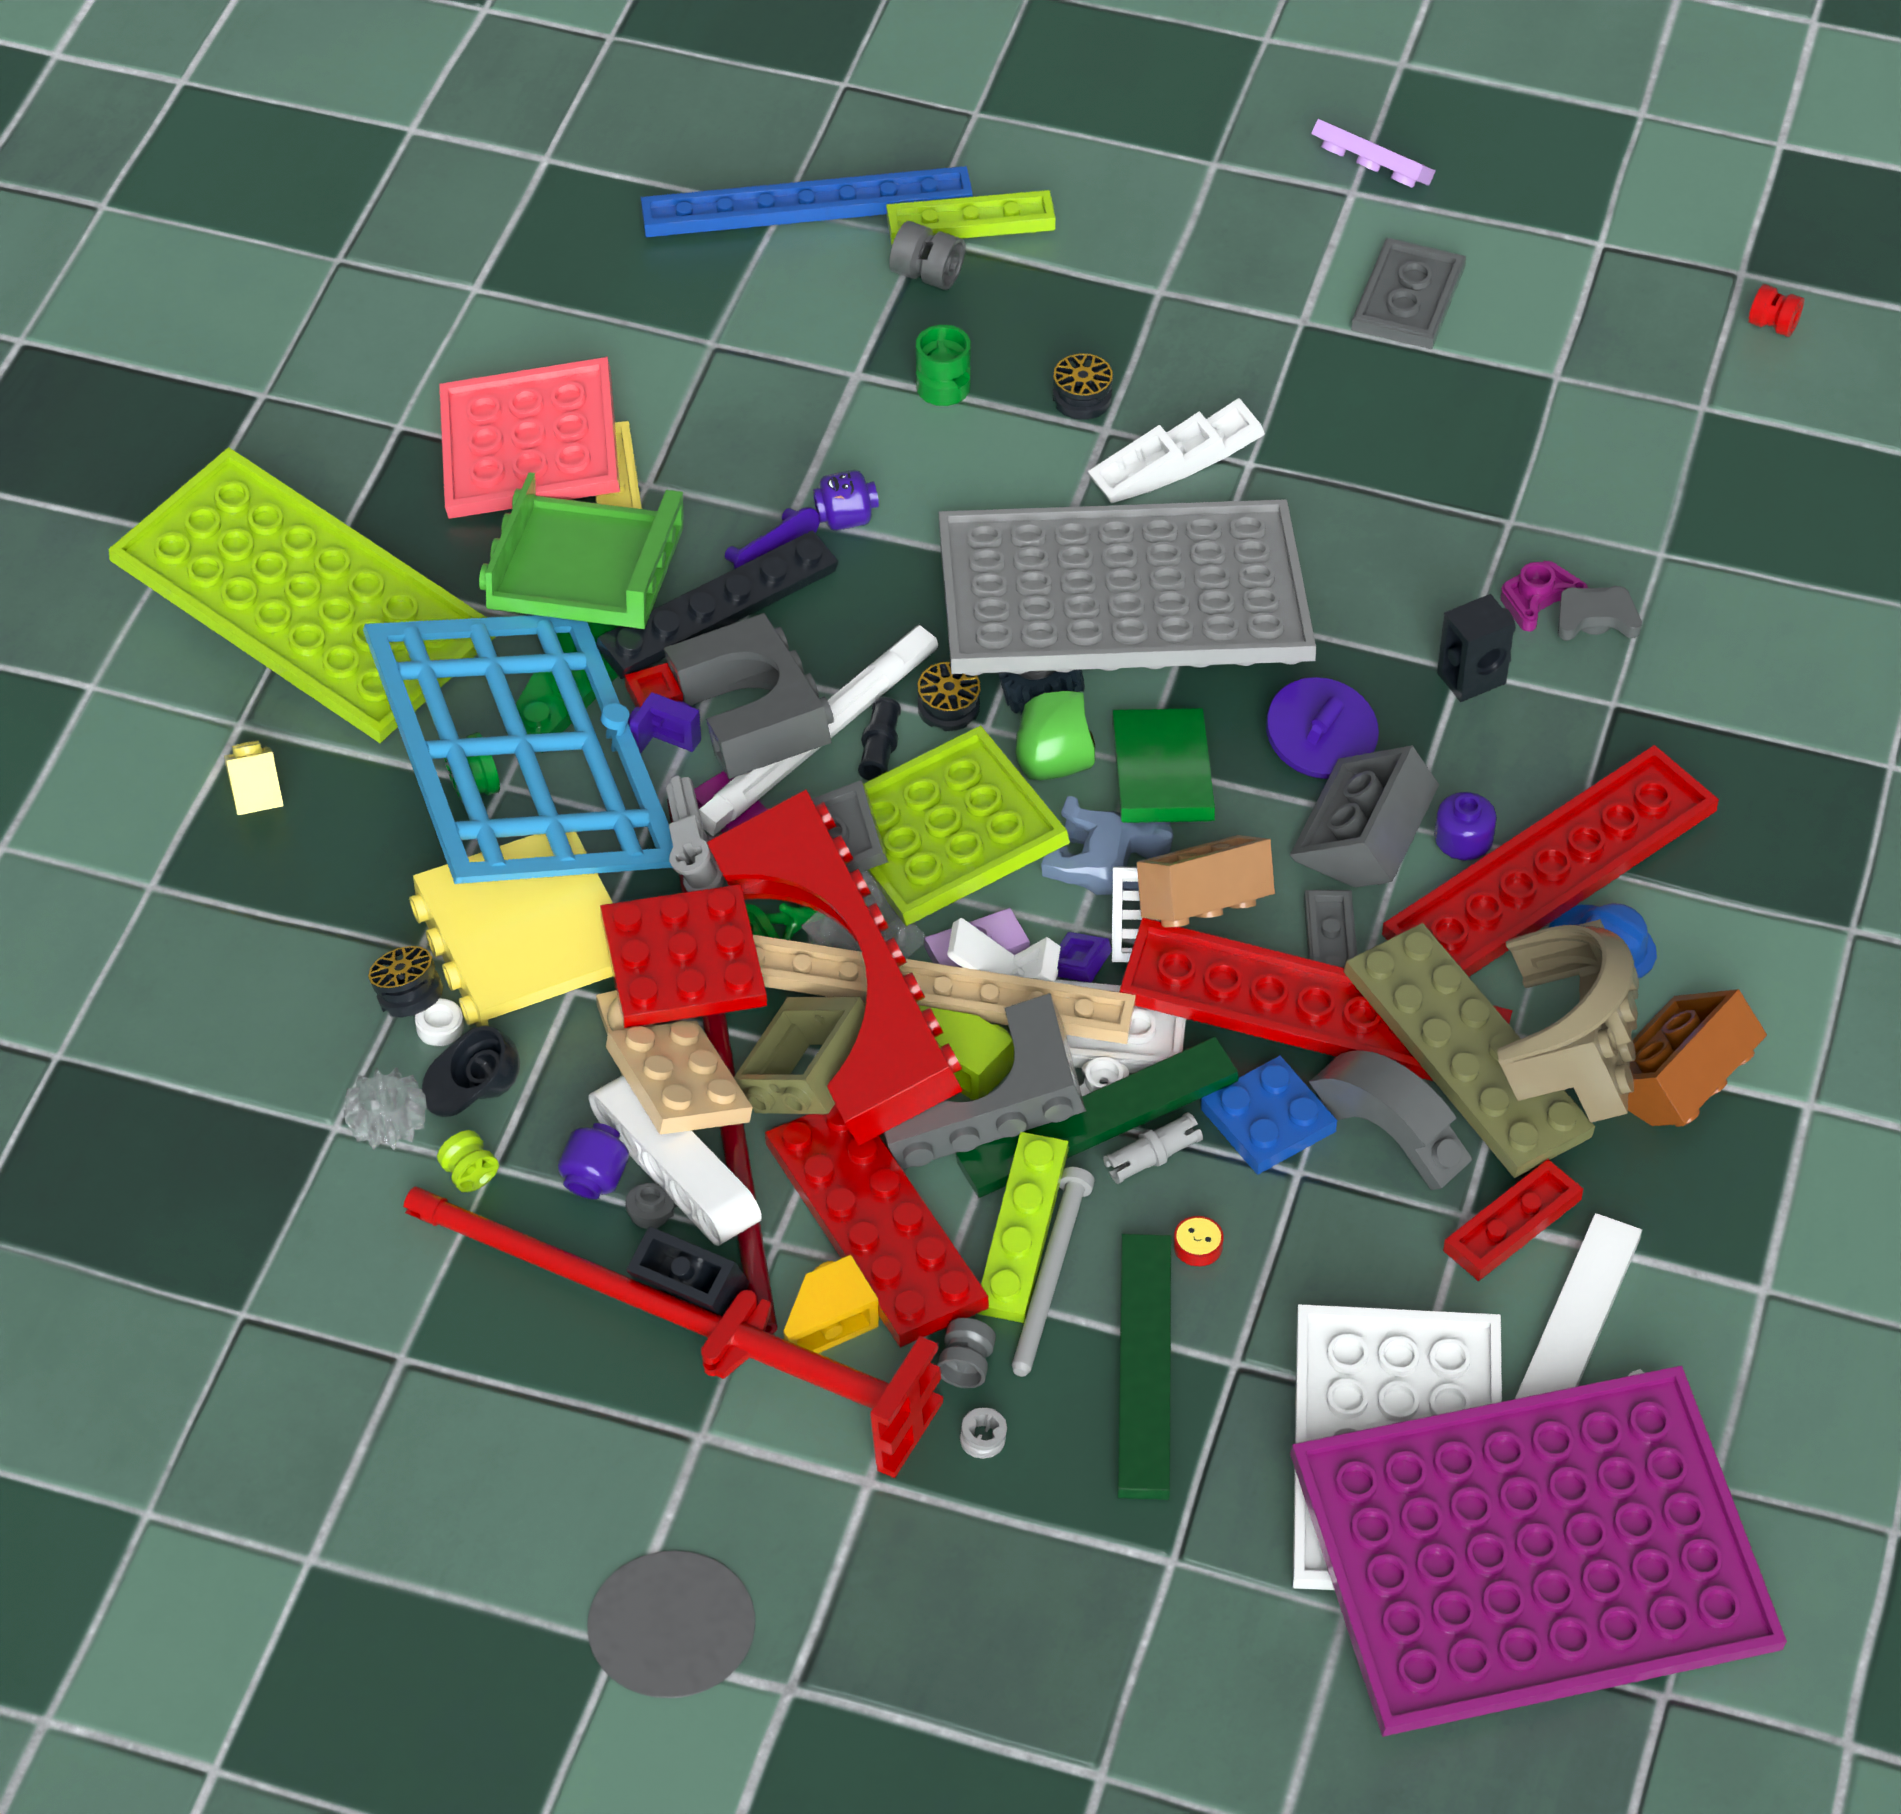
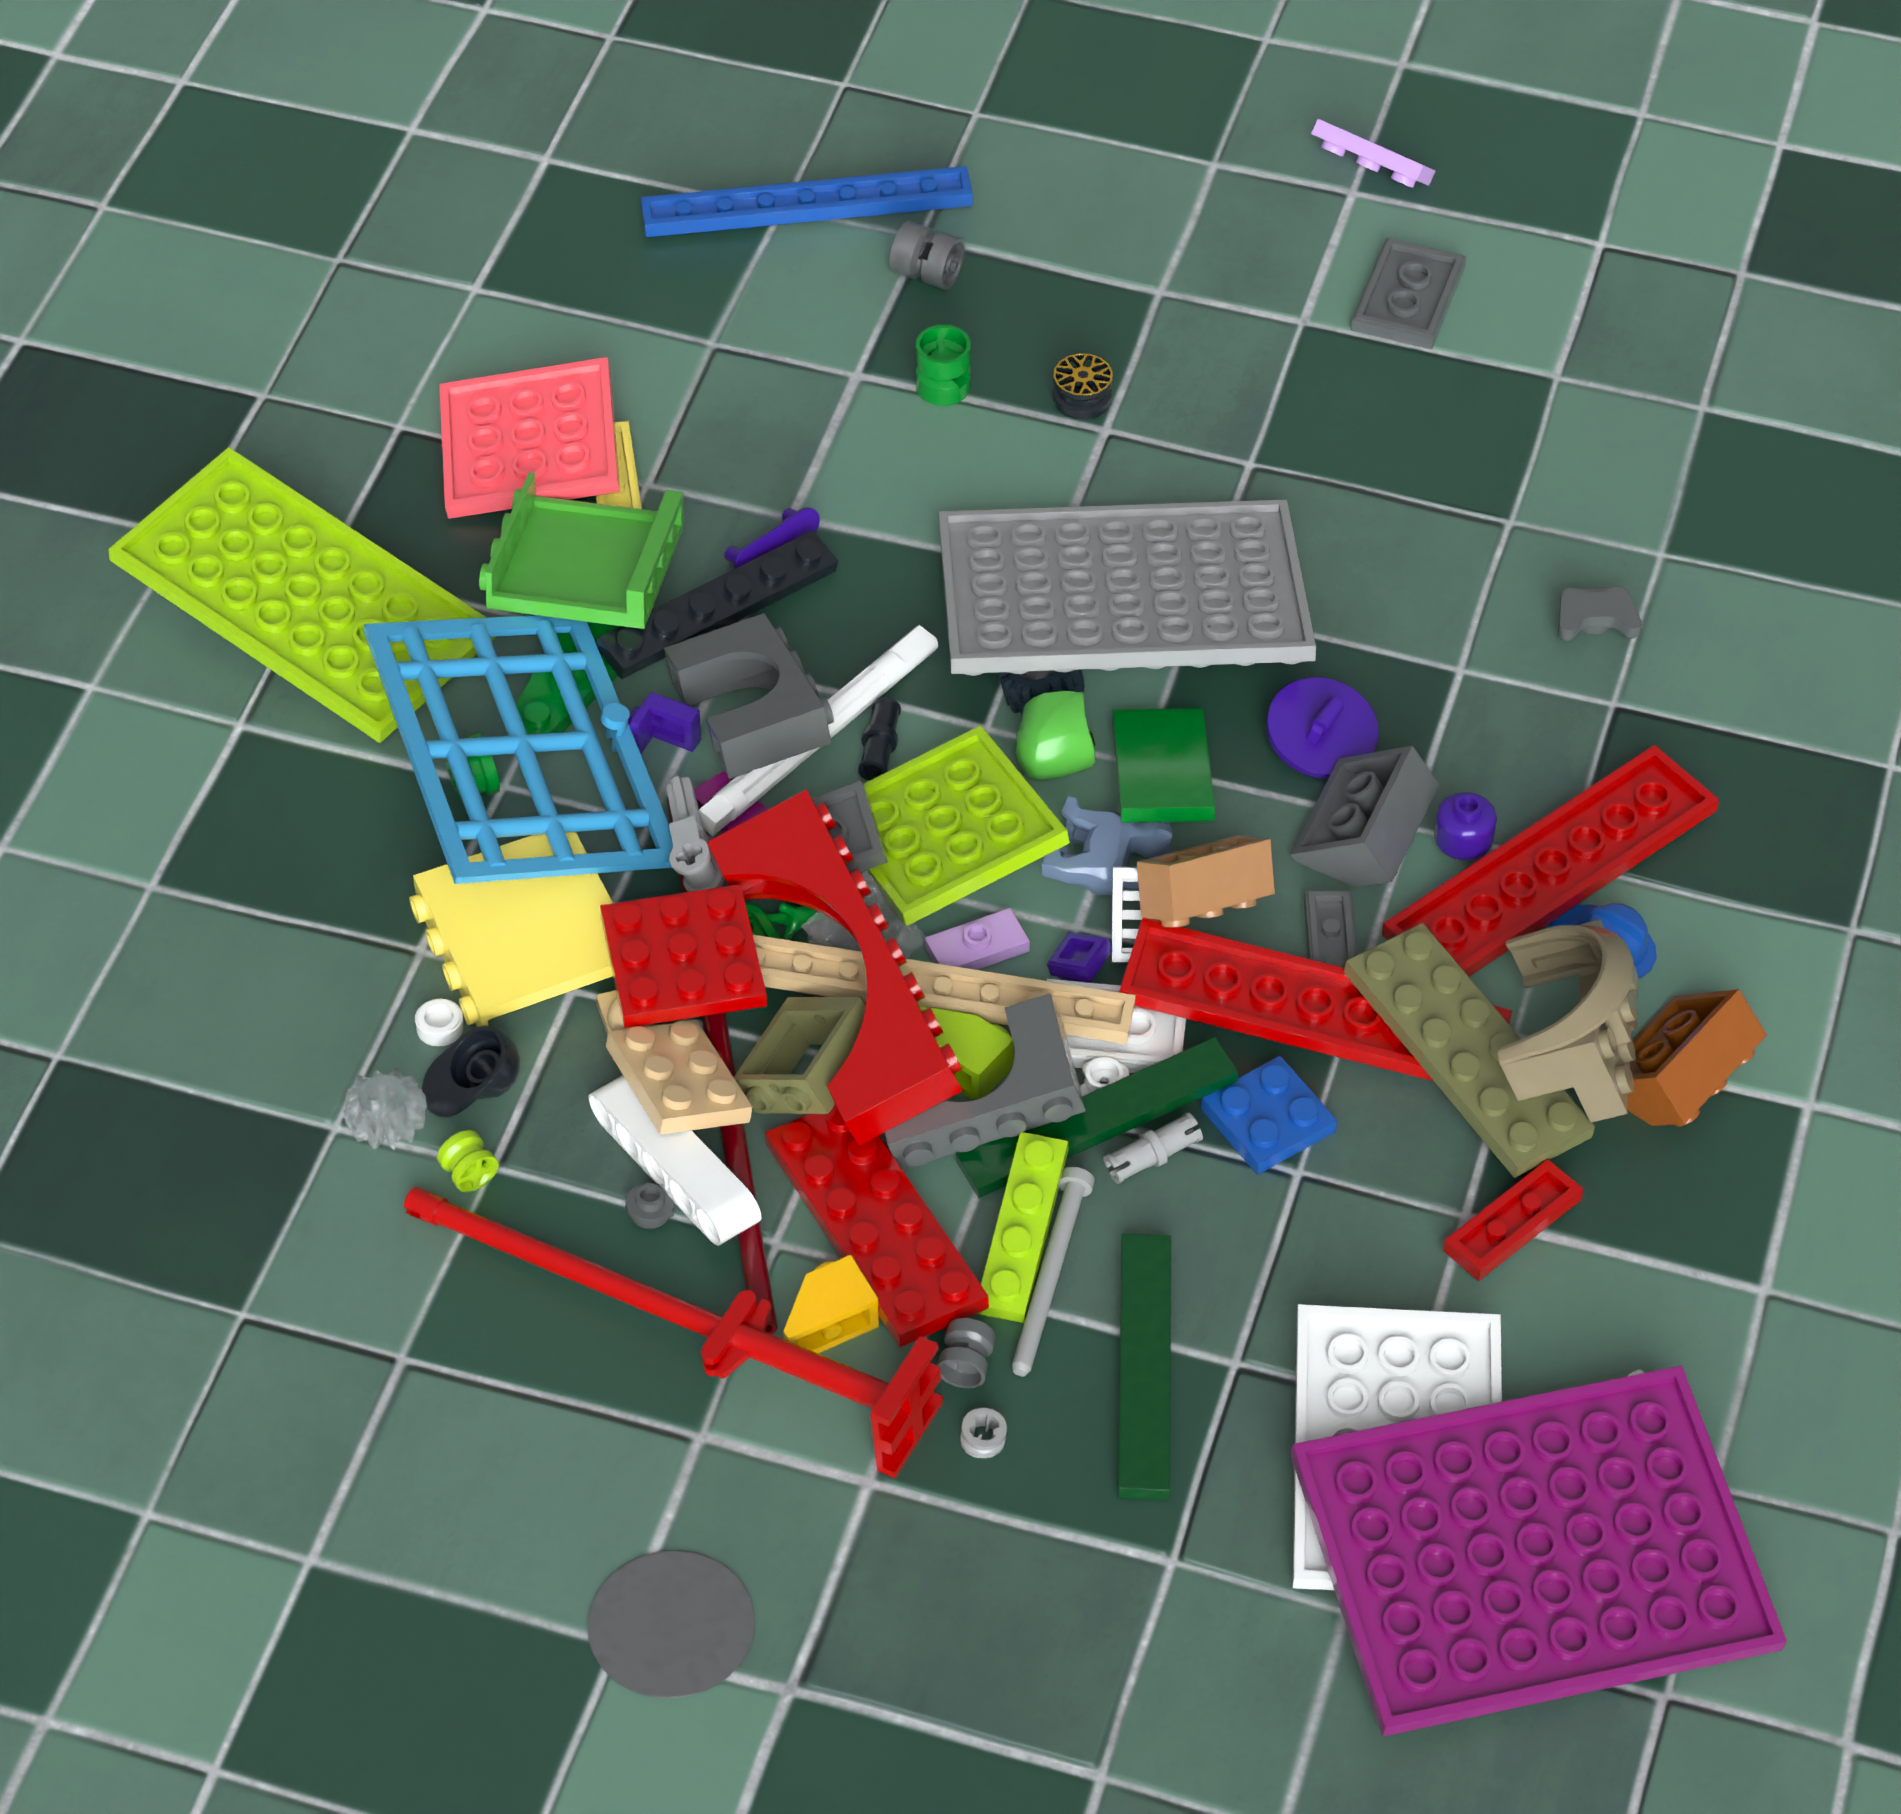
light yellow slope [224,741,283,815] -> none
black wheel [368,946,444,1017] -> none
dark purple head [558,1123,629,1200] -> none
red plate [625,663,683,707] -> none
black brick [626,1226,750,1316] -> none
dark purple head [813,470,879,531] -> none
lime plate [886,190,1056,245] -> none
black wheel [918,662,980,731] -> none
white bracket [947,918,1061,982] -> none
white slope [1088,398,1265,504] -> none
tile [1173,1216,1224,1267] -> none
dark grey arch [1309,1050,1473,1190] -> none
black brick [1437,594,1516,702] -> none
magenta piece [1500,561,1588,631] -> none
white tile [1515,1213,1642,1399] -> none
red wheel [1748,284,1804,337] -> none

